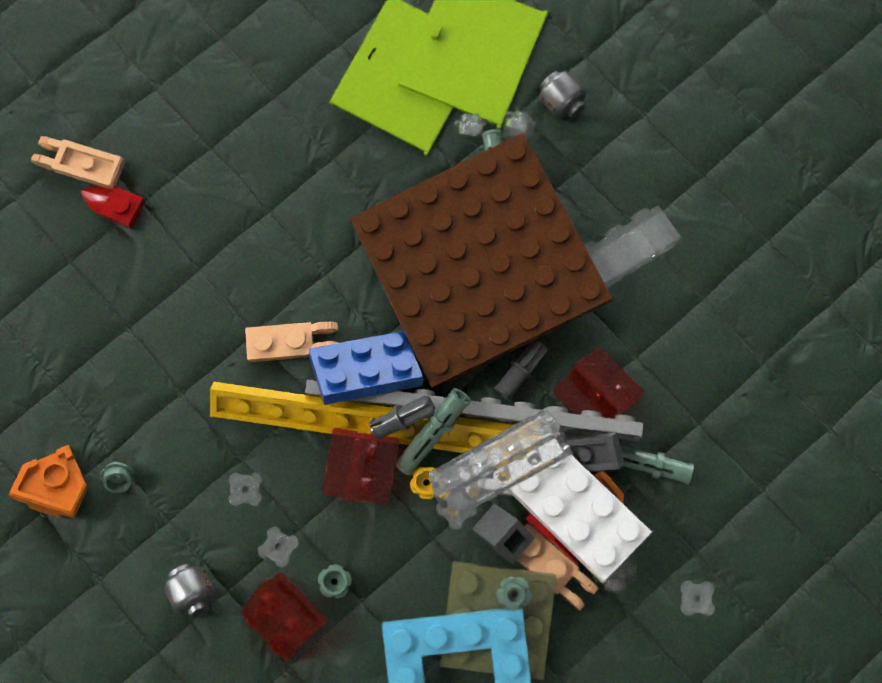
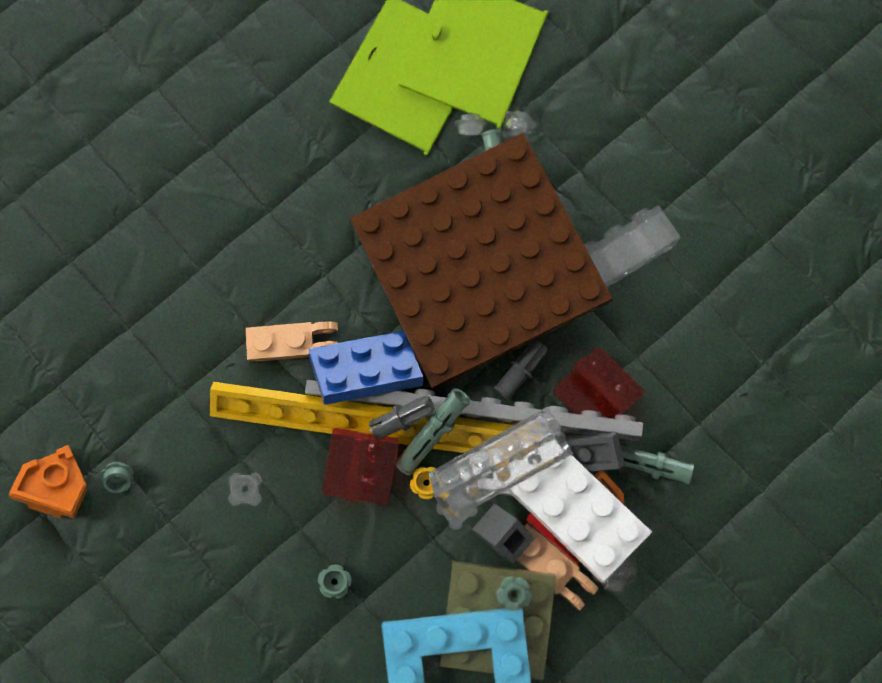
light nougat hinge [31,136,125,190] -> none
red plate [81,186,145,229] -> none
flat silver head [164,564,216,618] -> none
clear red bracket [241,571,328,662] -> none
clear plate [258,527,298,567] -> none
flat silver head [540,71,587,118] -> none
clear plate [680,581,715,616] -> none

